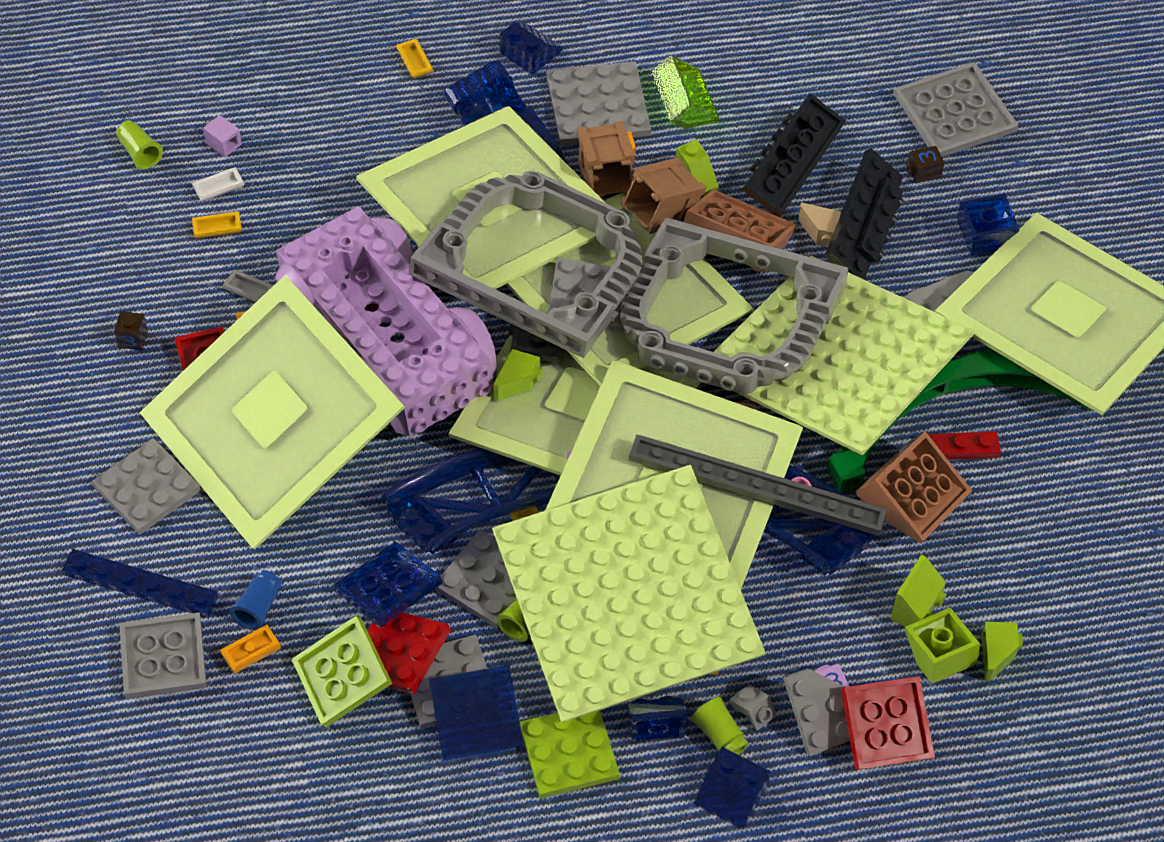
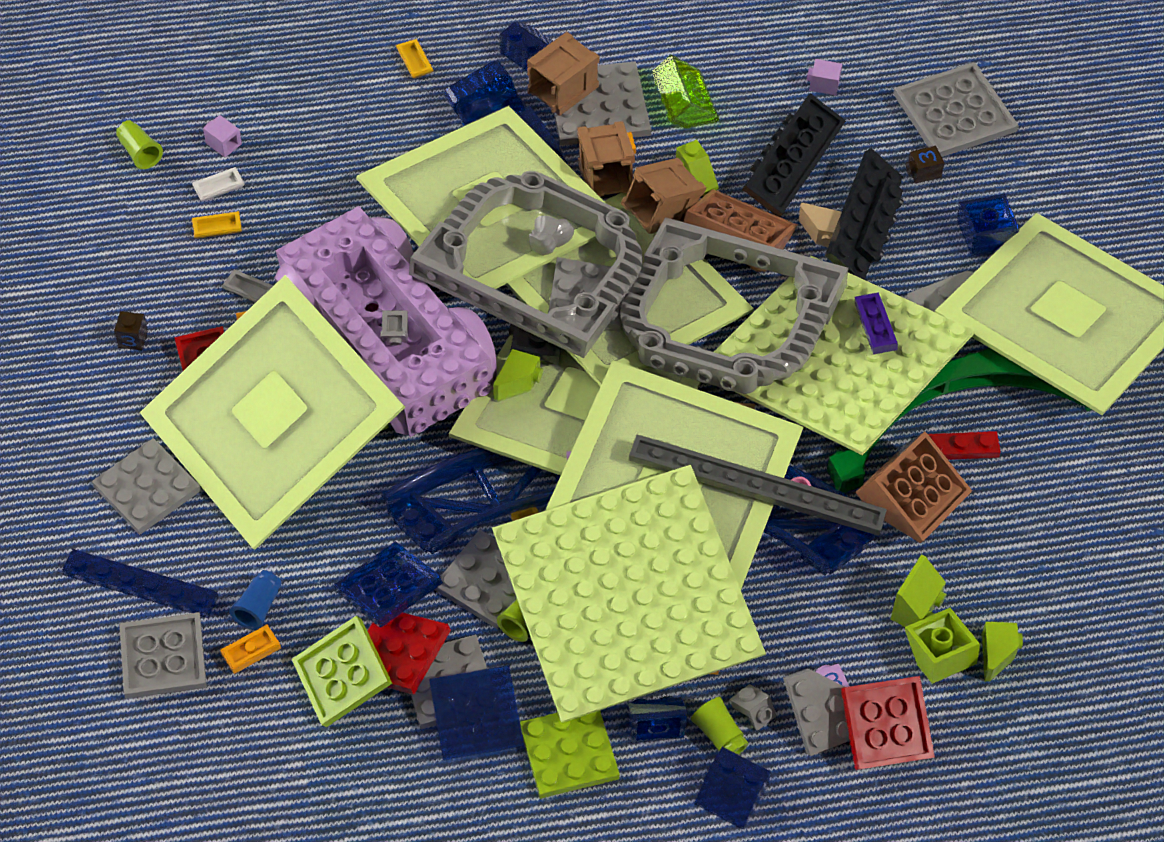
none -> light grey bracket [381,310,408,346]
none -> medium nougat container [527,32,600,116]
none -> light grey hair [529,216,574,255]
none -> lavender brick [807,59,842,96]
none -> dark purple plate [855,292,898,355]

